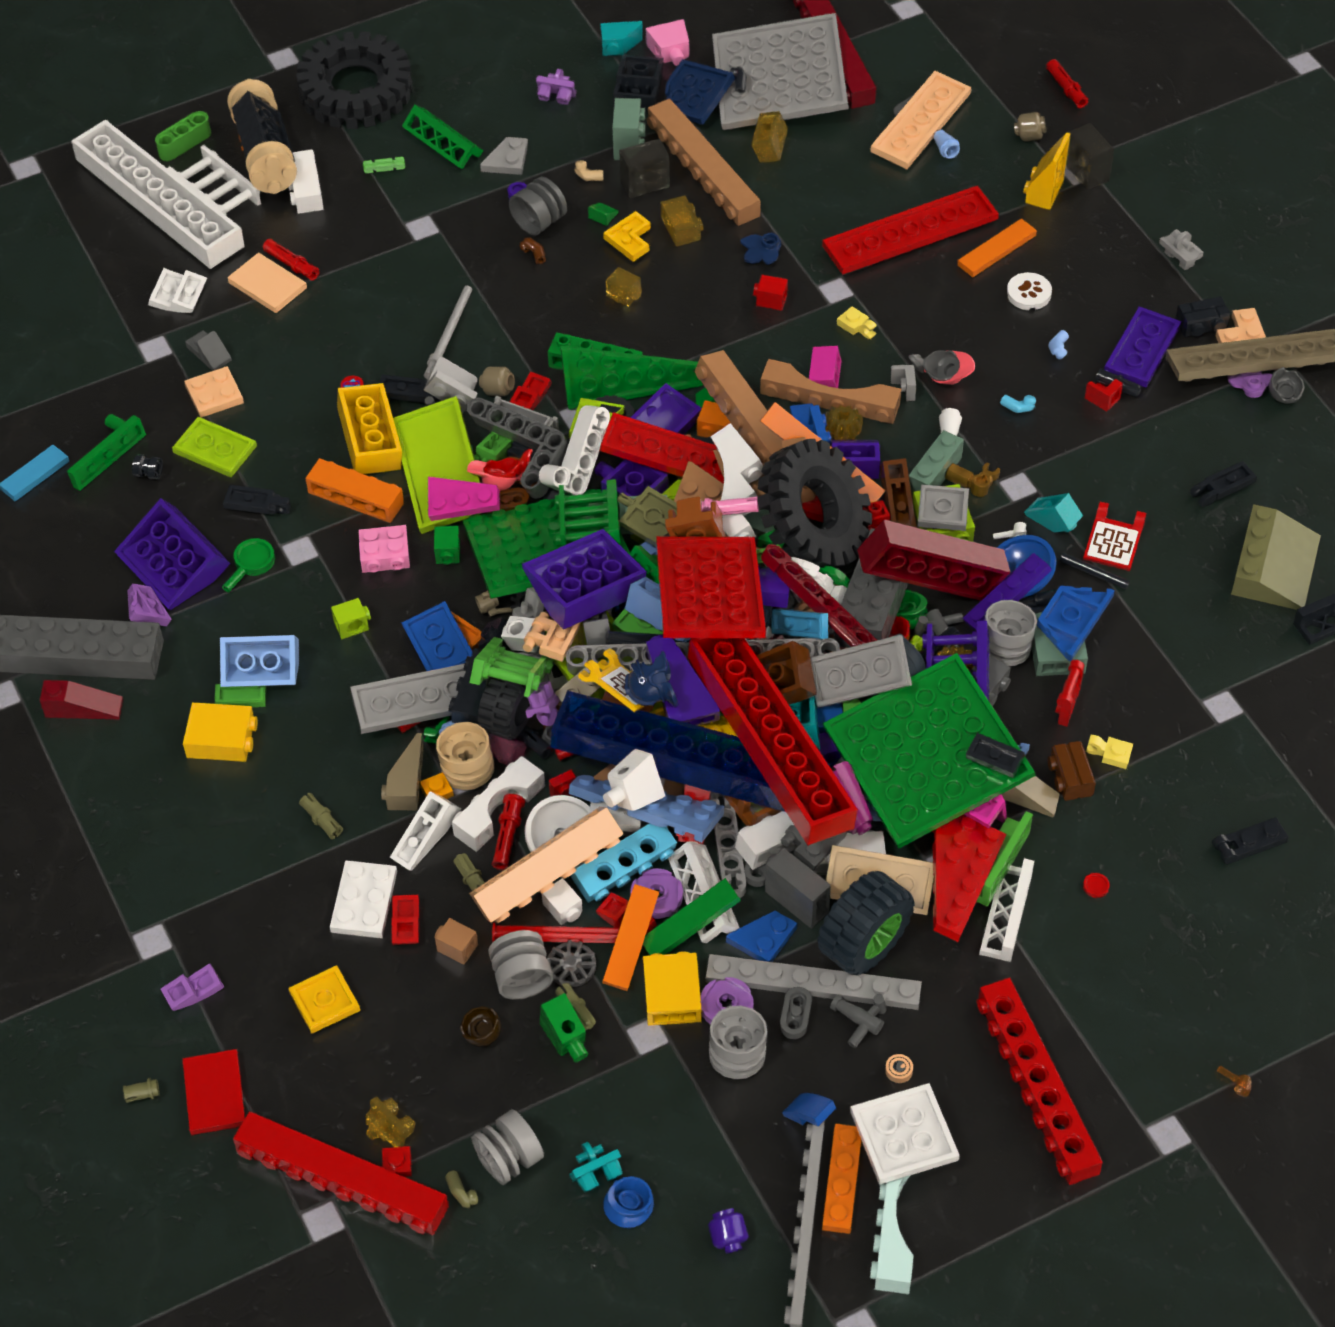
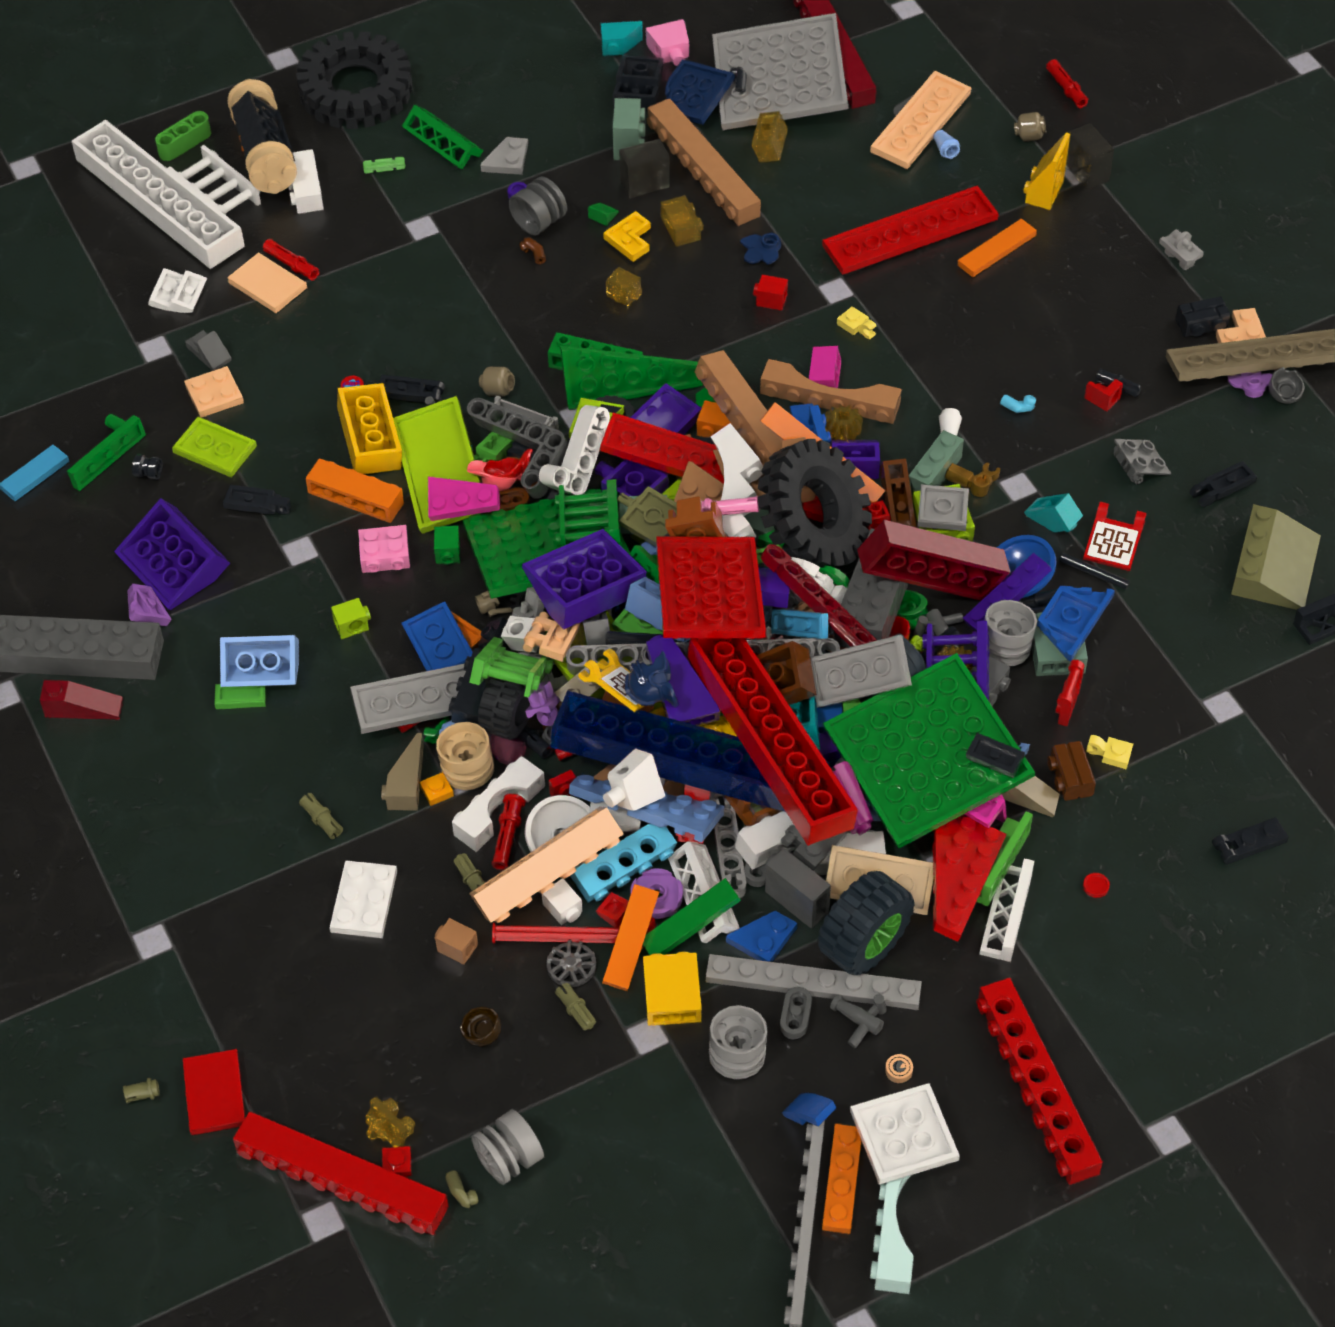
medium lavender slope [161,963,224,1011] -> none
yellow brick [183,703,258,762] -> none
green piece [222,538,275,593] -> none
yellow plate [288,965,360,1034] -> none
white slope [390,791,461,871] -> none
red slope [392,895,419,945] -> none
light grey bar [424,286,472,380] -> none
light grey bracket [424,357,478,413] -> none
light grey wheel [488,930,553,999] -> none
red slope [510,371,552,410] -> none
medium lavender hips [536,69,577,105] -> none
green torso [539,993,588,1062] -> none
teal hips [569,1142,622,1193] -> none
tan arm [574,160,603,181] -> none
blue piece [603,1176,654,1228] -> none
medium lavender plate [700,977,754,1025] -> none
dark purple head [708,1209,749,1253] -> none
light grey bracket [890,365,916,401] -> none
dark grey hair [909,350,975,385] -> none
white hand [993,522,1027,539] -> none
white tile [1007,272,1052,310] -> none
light blue arm [1048,330,1069,359] -> none
dark purple plate [1104,307,1181,388] -> none
clear orange hand [1217,1066,1252,1097] -> none
none -> dark grey hinge [1113,439,1171,484]

